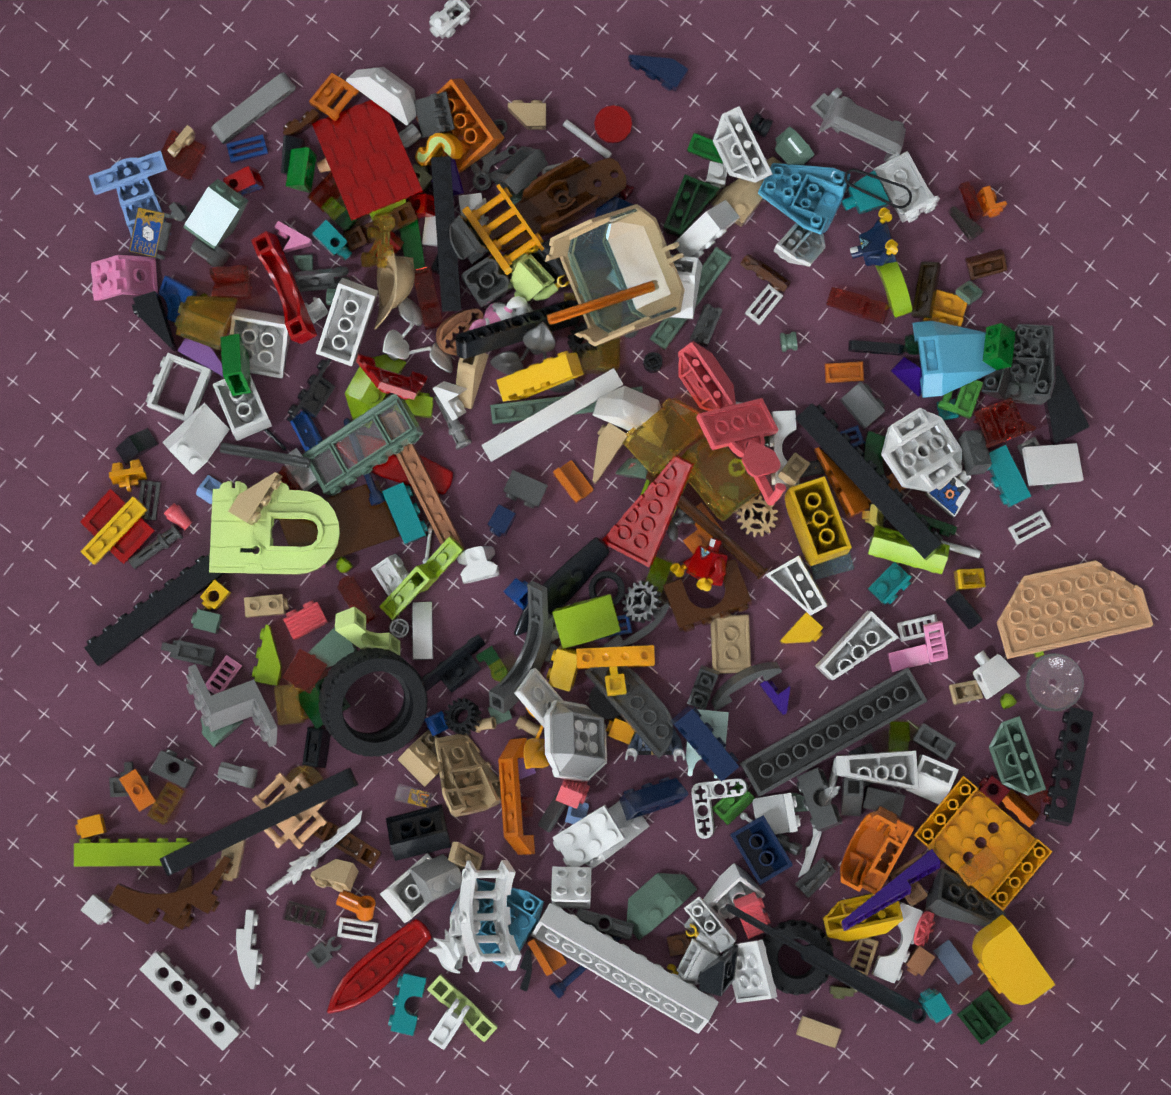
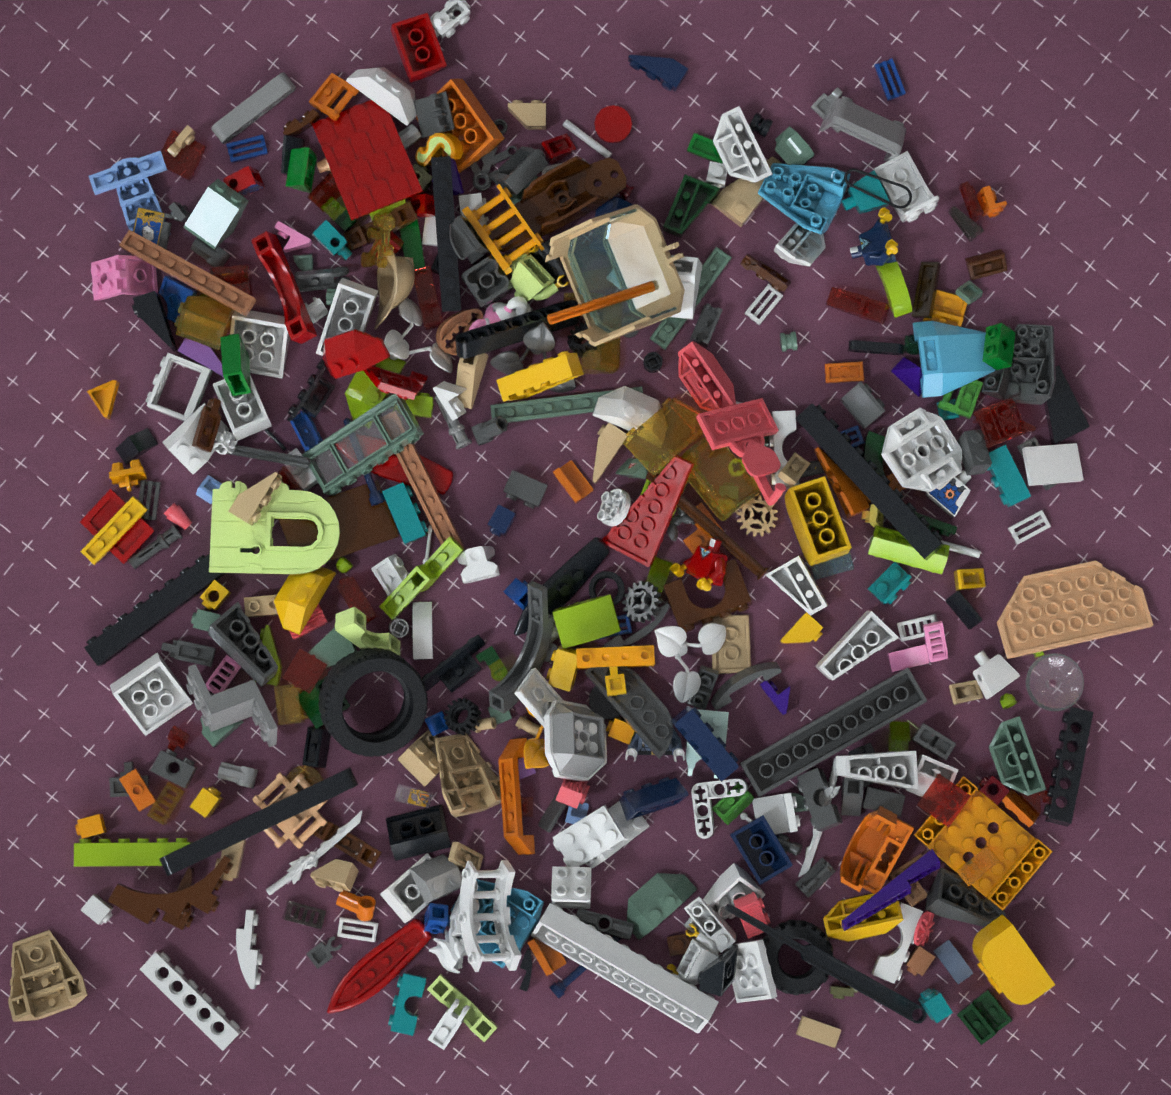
white tile [481,368,623,462] -> none
white wedge [674,200,740,258] -> none
tan slope [850,938,879,976] -> none
none -> tan wedge [8,930,88,1022]
none -> light orange slope [87,380,120,420]
none -> white slope [110,652,193,736]
none -> nougat plate [119,230,256,316]
none -> clear red tile [167,725,190,751]
none -> yellow brick [189,786,223,818]
none -> reddish brown hinge [192,398,222,453]
none -> dark grey wedge [208,602,278,687]
none -> white gear [214,431,238,455]
none -> yellow wedge [274,567,336,635]
none -> red wedge [323,329,390,379]
none -> red slope [391,12,447,83]
none -> blue brick [424,903,450,934]
none -> dark grey piece [471,416,508,446]
none -> red slope [541,133,576,165]
none -> white tile [597,488,631,527]
none -> white plant [654,623,726,703]
none -> blue tile [874,58,906,101]
none -> clear red plate [917,774,971,828]

